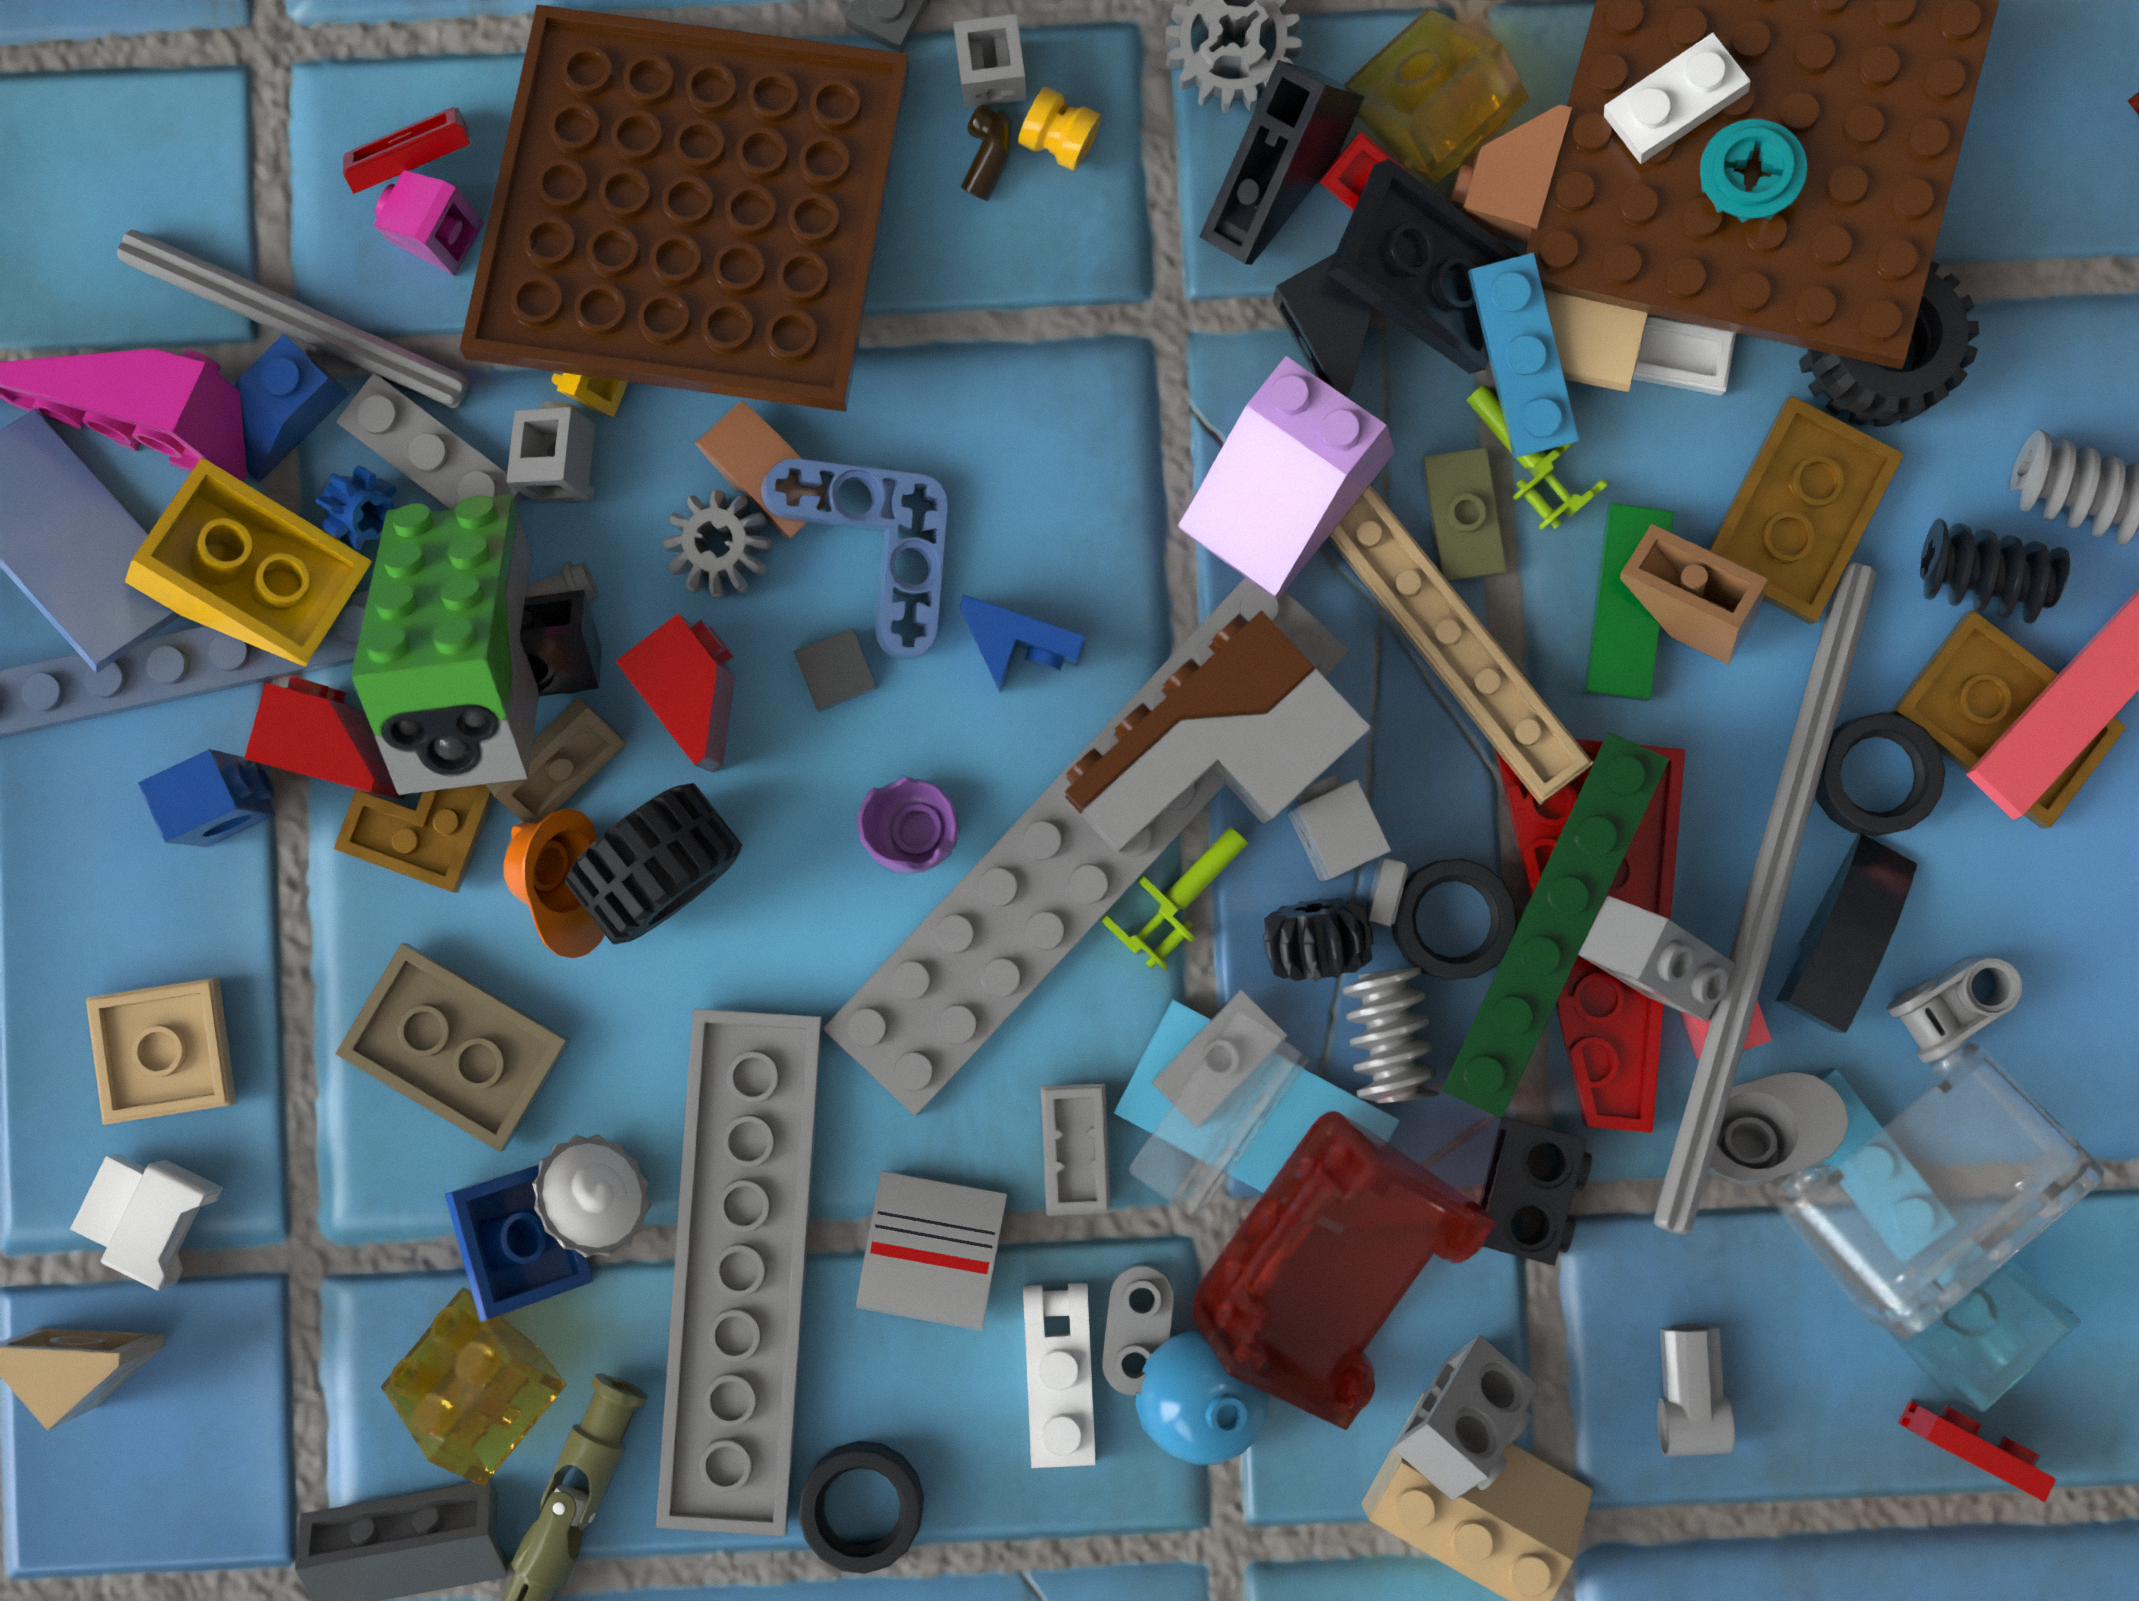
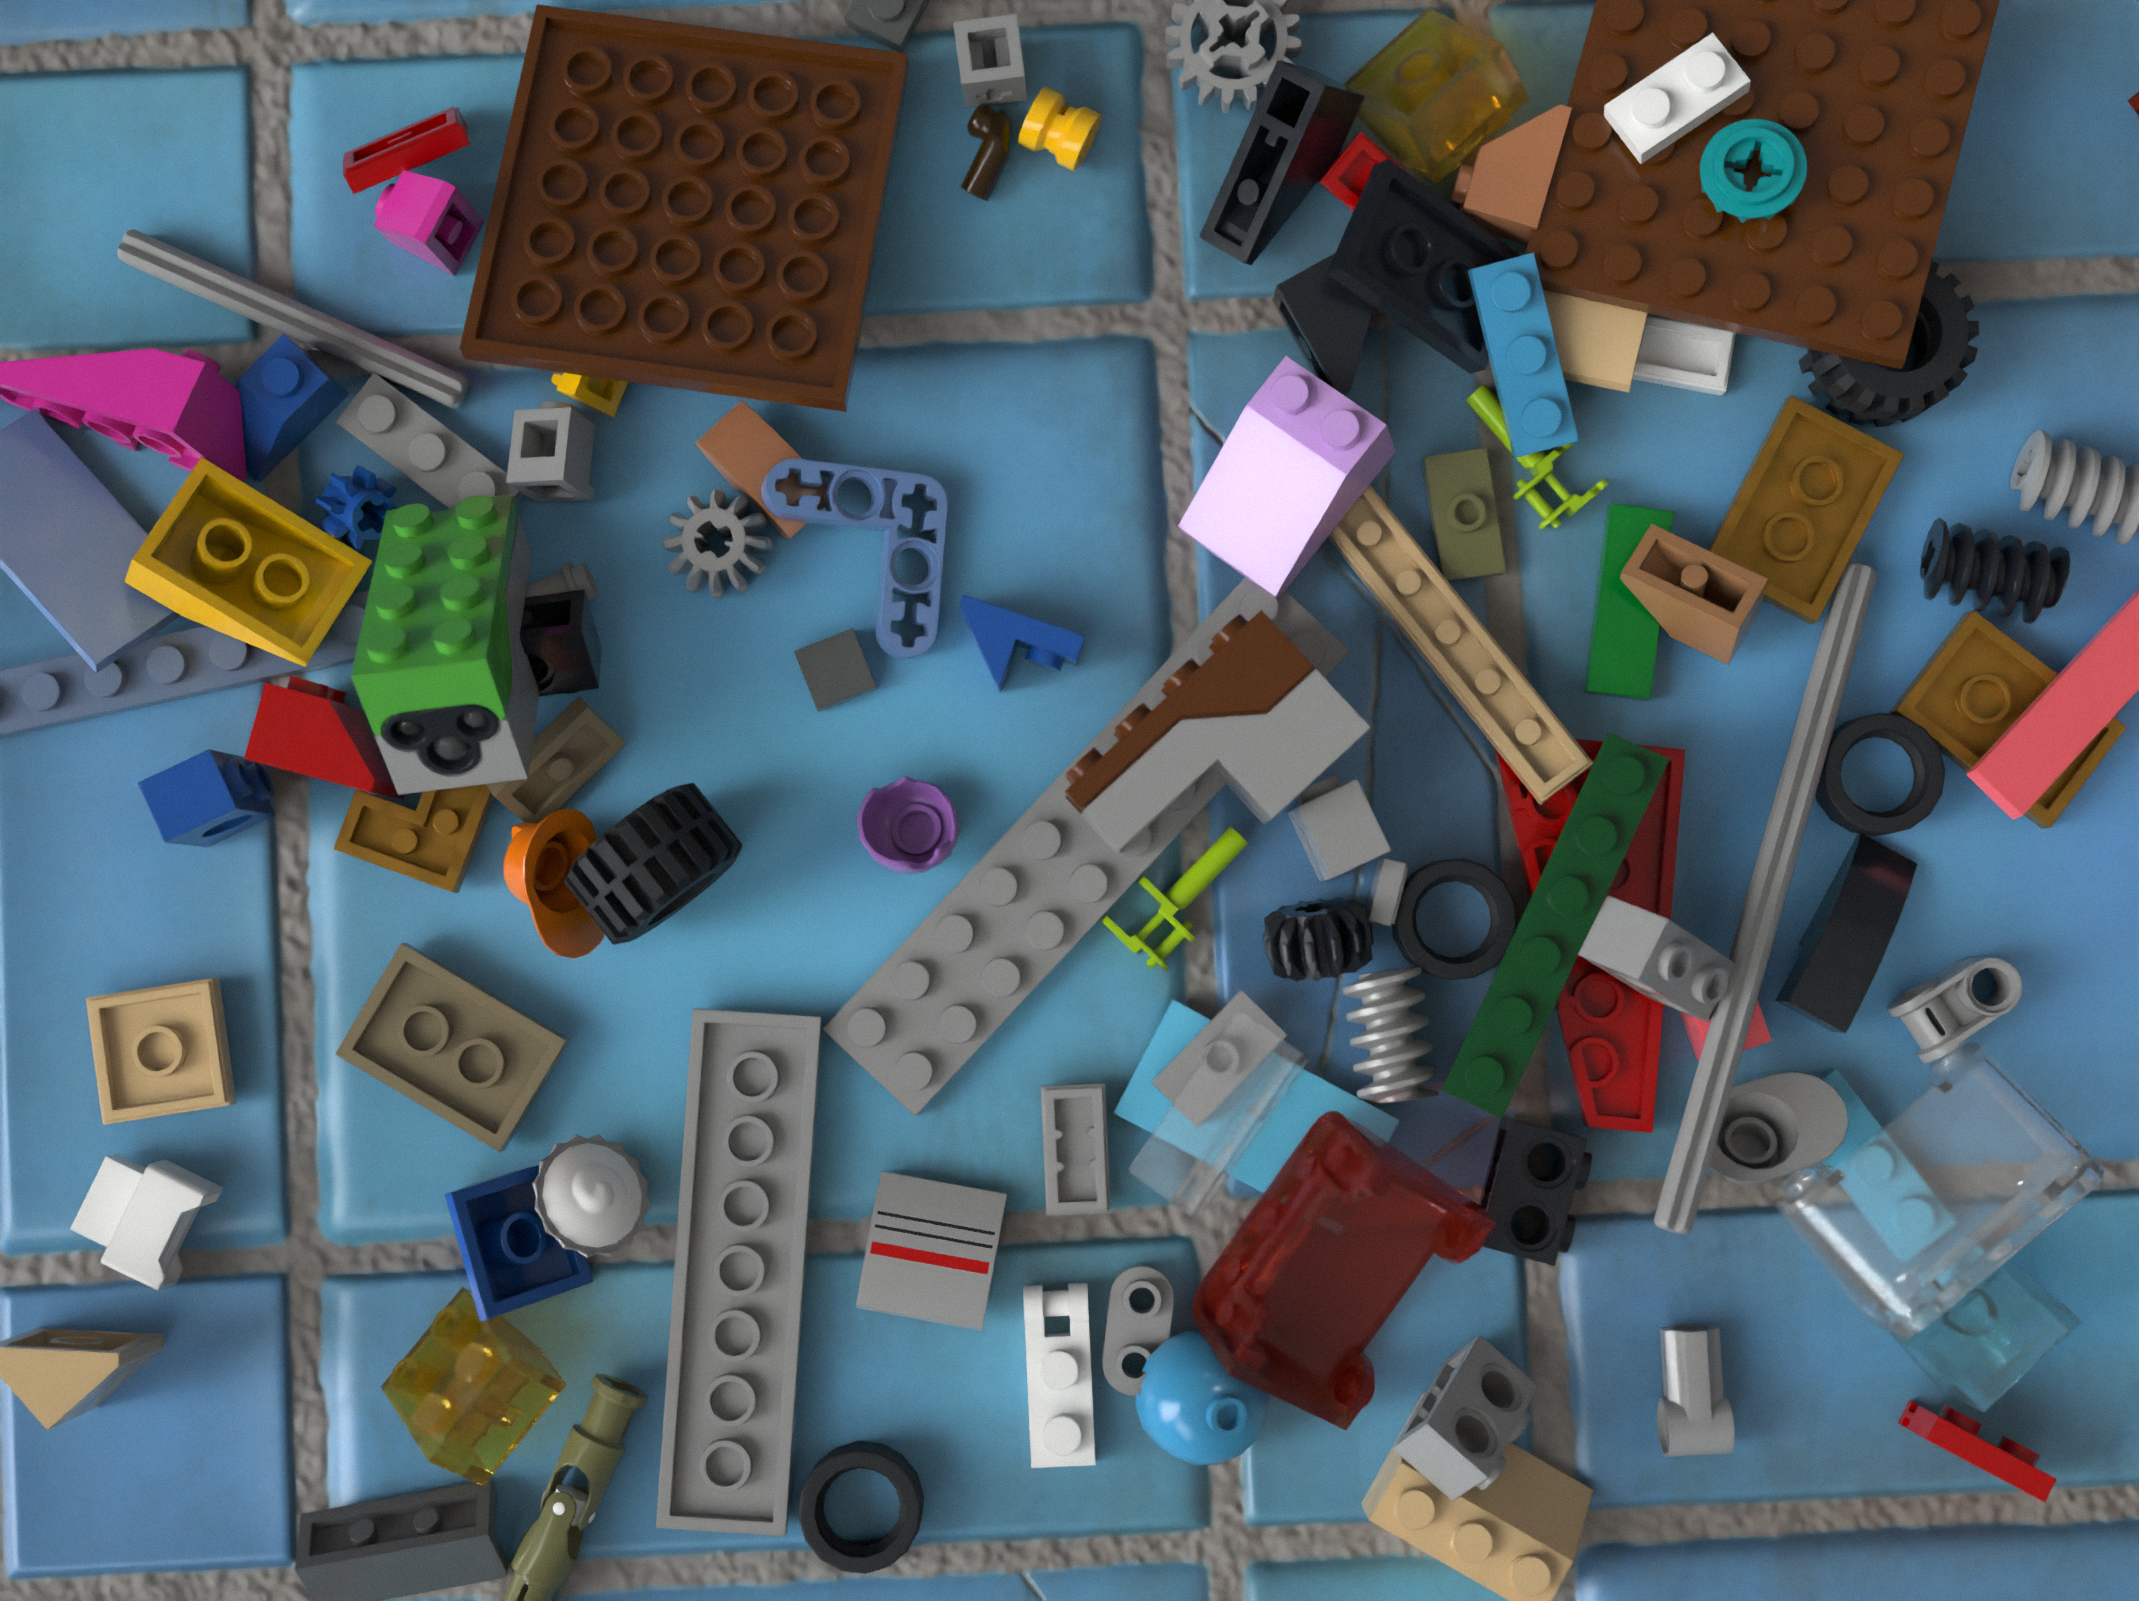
red slope [615,613,736,773] -> none

